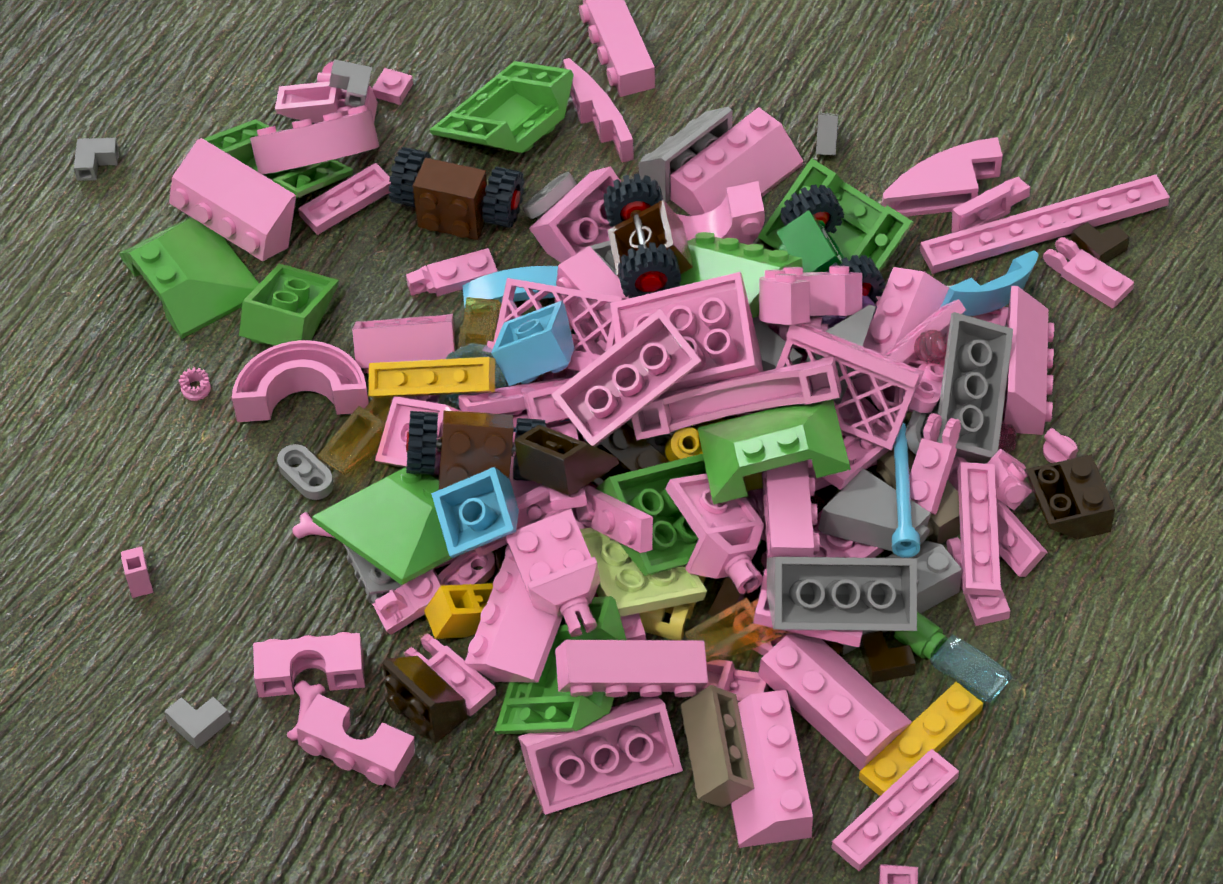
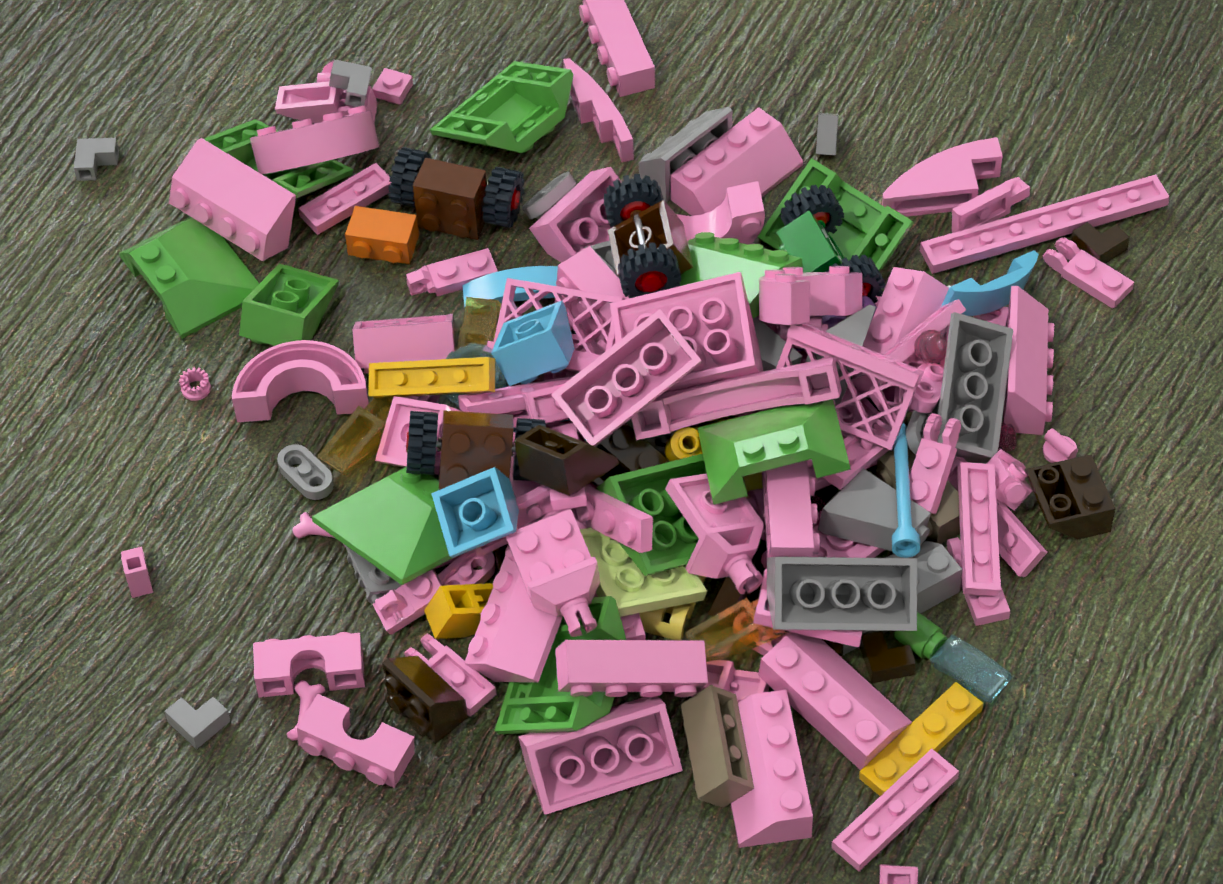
none -> orange brick [345,206,419,264]

